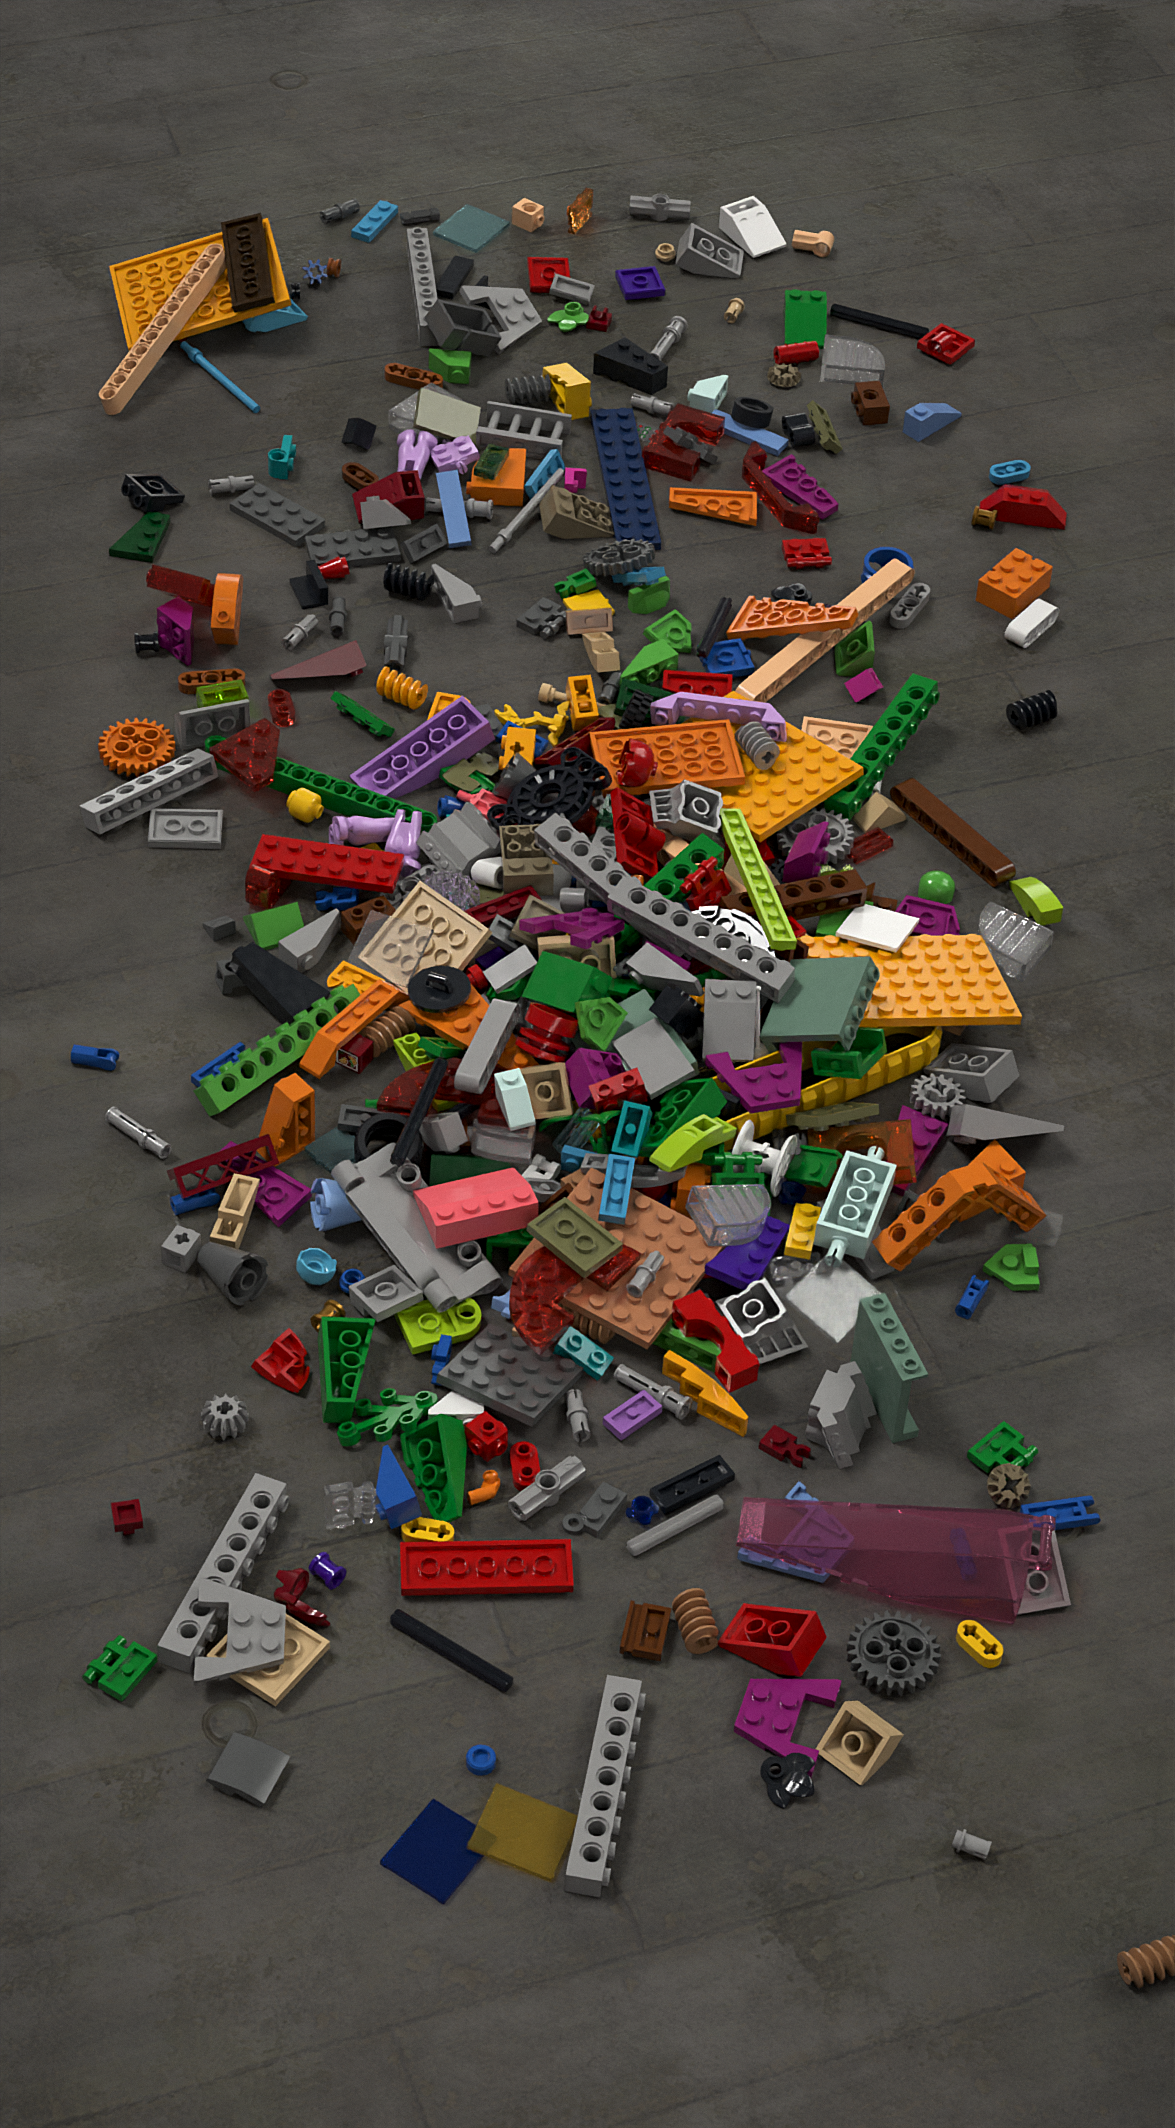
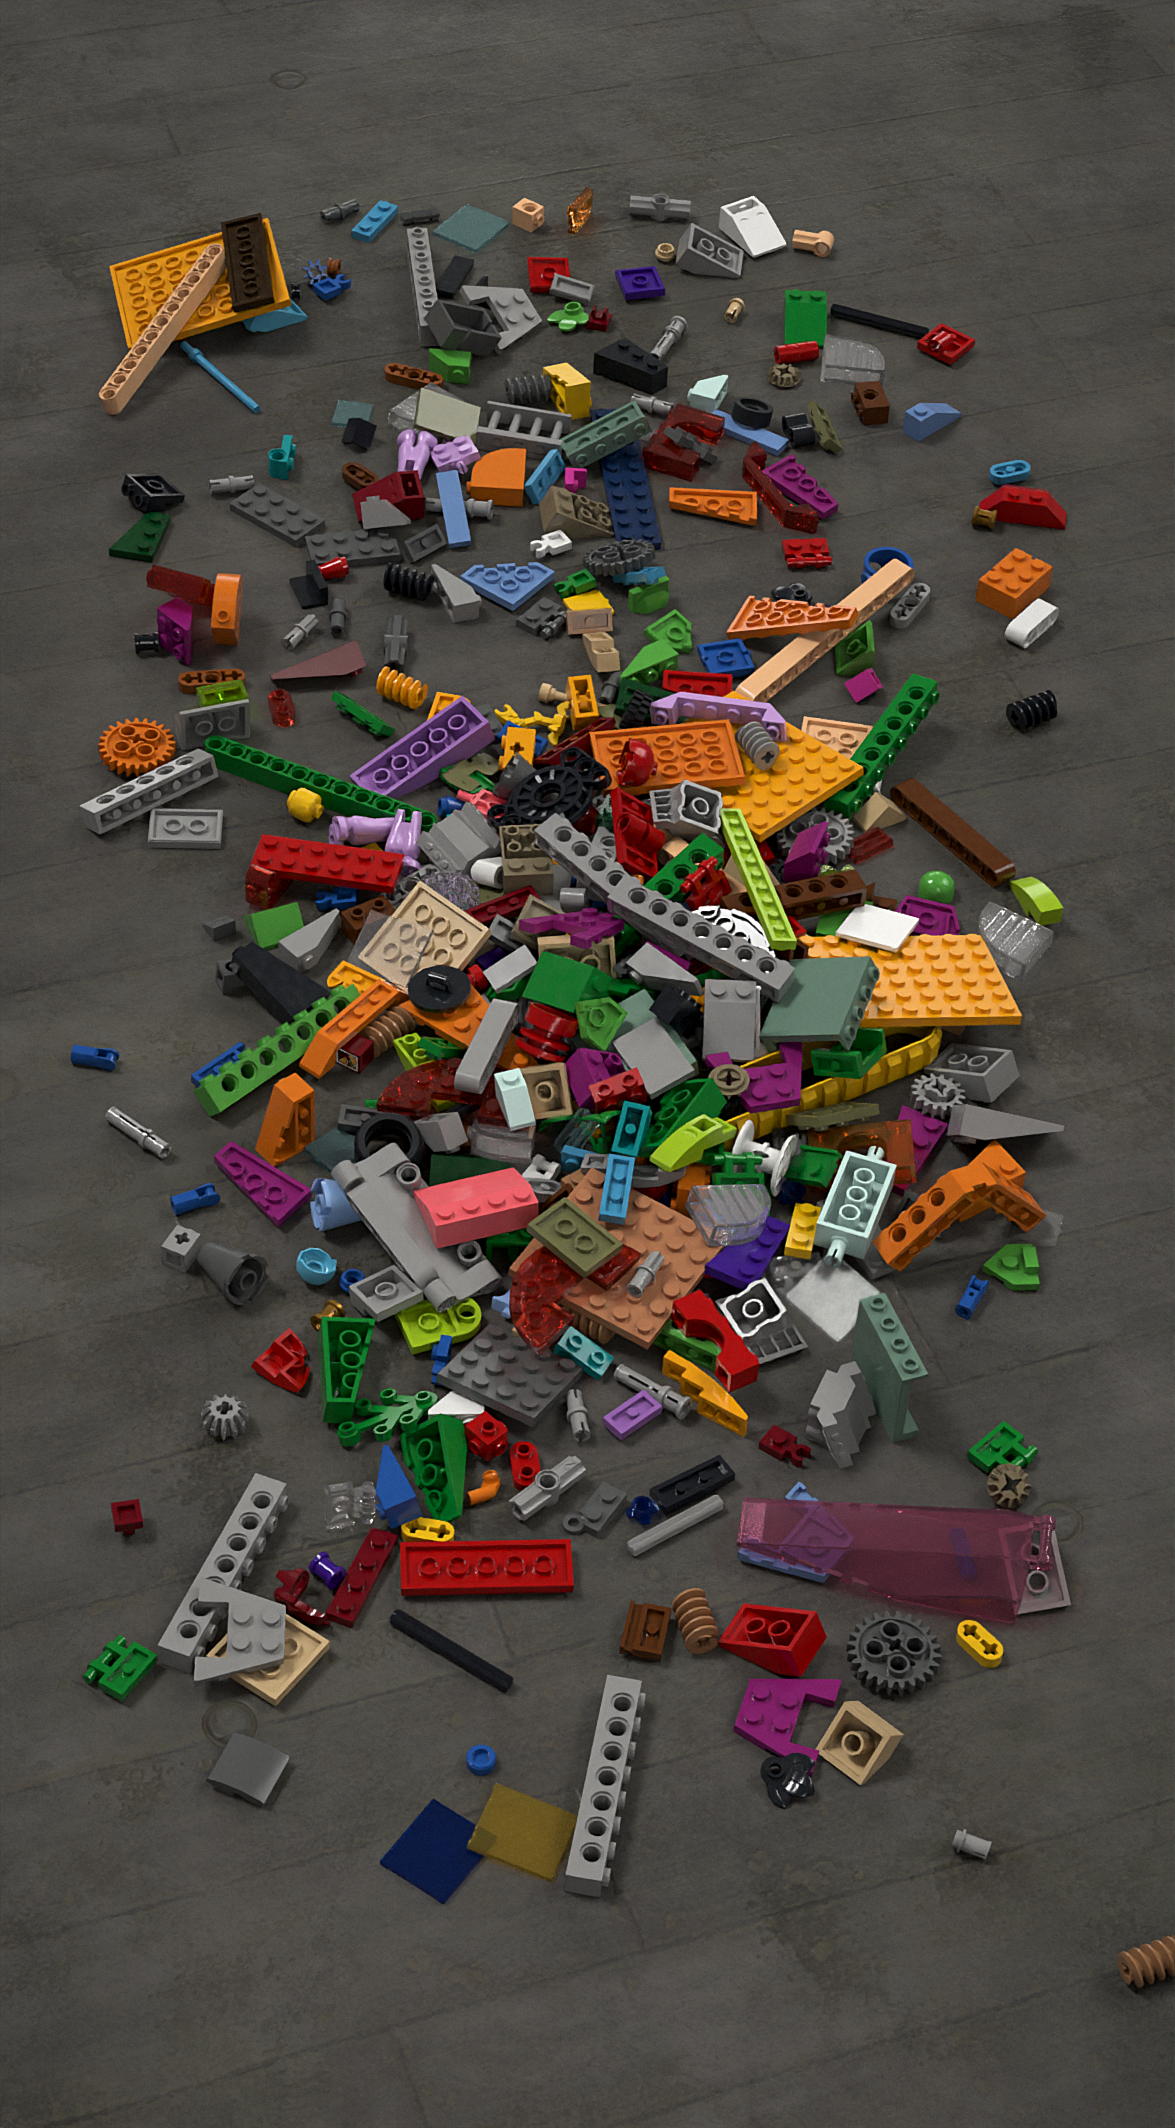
dark red fence [167,1134,279,1199] -> none
clear red plate [209,718,280,792] -> none
tan slope [210,1173,260,1249] -> none
black axle [390,1058,448,1167] -> none
clear green plate [474,443,509,480] -> none
light grey bar [488,468,565,554] -> none
black axle [696,597,732,658] -> none
blue hinge [1020,1496,1101,1530] -> none
none -> blue plate [313,274,351,301]
none -> dark red plate [326,1527,398,1628]
none -> clear light blue piece [331,400,373,427]
none -> medium blue plate [460,562,555,611]
none -> white plate [530,530,572,558]
none -> sand green bracket [559,400,652,468]
none -> dark tan gear [708,1064,750,1099]

